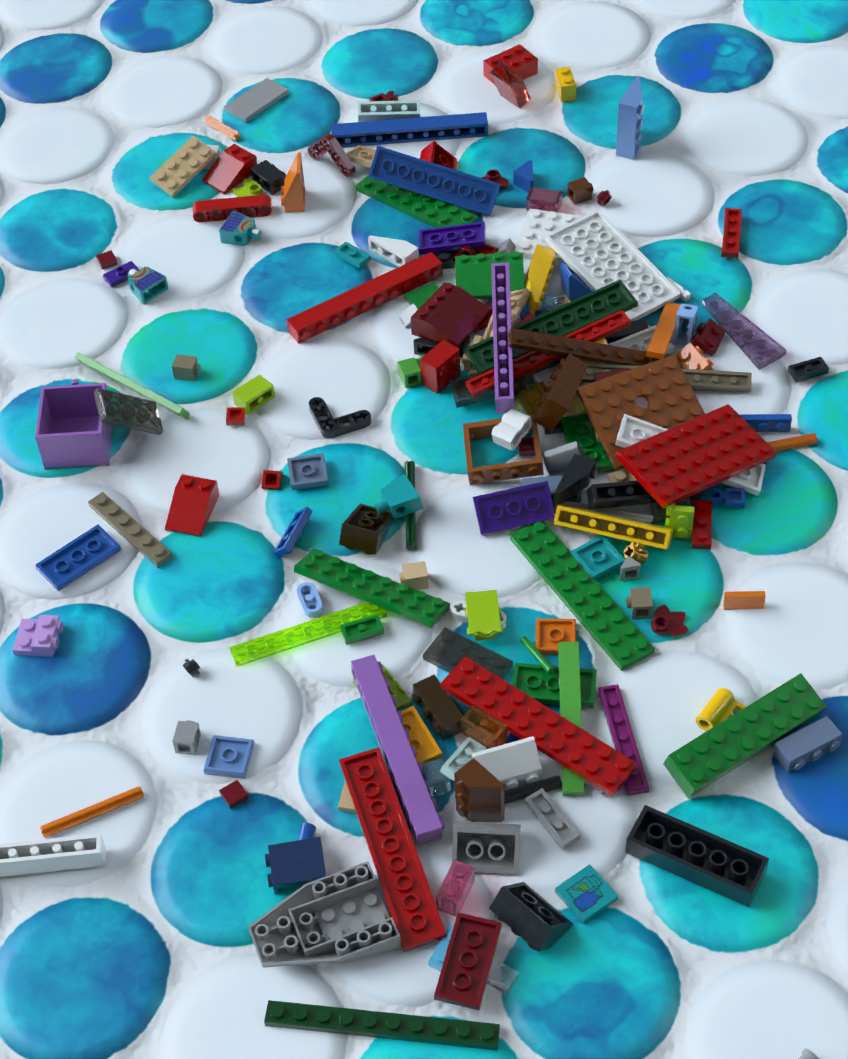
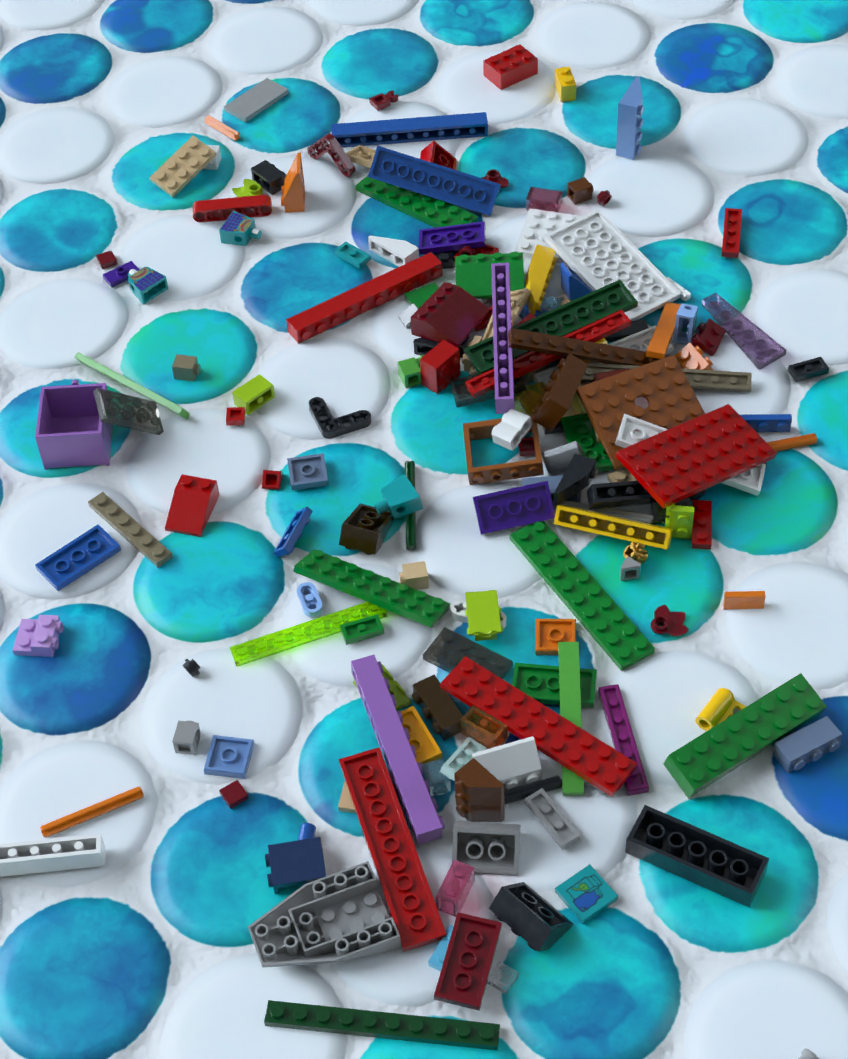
red slope [202,144,257,195] -> none
light aqua brick [358,100,420,122] -> none
clear red brick [490,62,531,109] -> none
light grey slope [497,238,516,254] -> none
blue slope [513,160,533,194] -> none
green bar [520,637,555,675] -> none
teal plate [571,535,625,580] -> none
dark tan brick [626,587,653,619] -> none
blue plate [711,488,745,508] -> none

